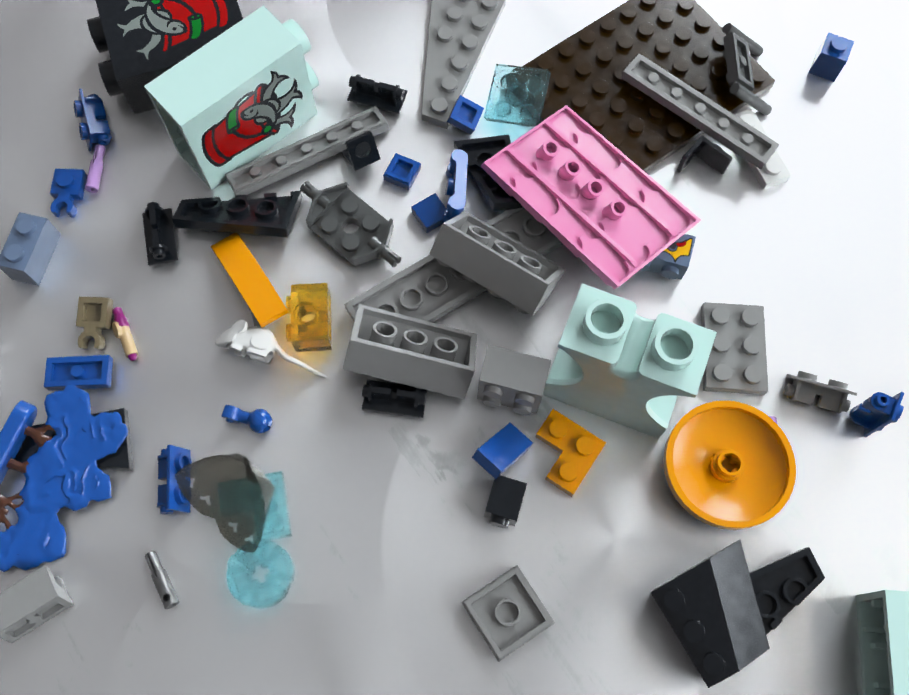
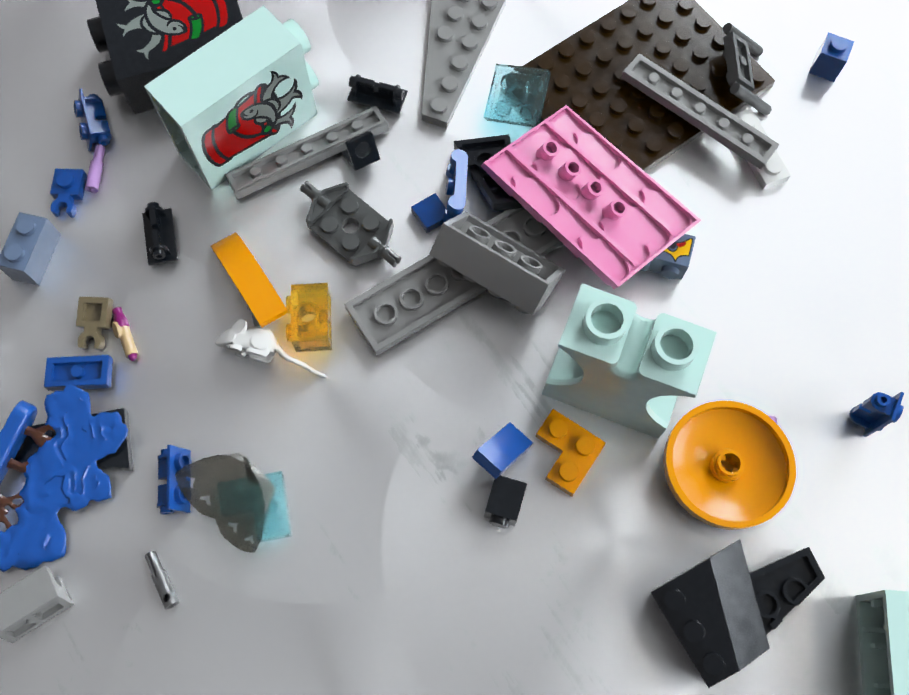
black wing [172,191,302,238] -> none
blue arm [221,405,273,433] -> none
clear light blue plate [227,540,295,609] -> none
light grey slope [343,304,477,399] -> none
black hinge [362,380,427,418] -> none
blue tile [383,153,421,190] -> none
blue plate [447,95,484,135] -> none
light grey plate [461,565,555,662] -> none
light grey brick [477,345,551,415] -> none
black bracket [677,135,733,174] -> none
light grey plate [701,302,768,395] -> none
light grey hinge [784,370,857,413] -> none

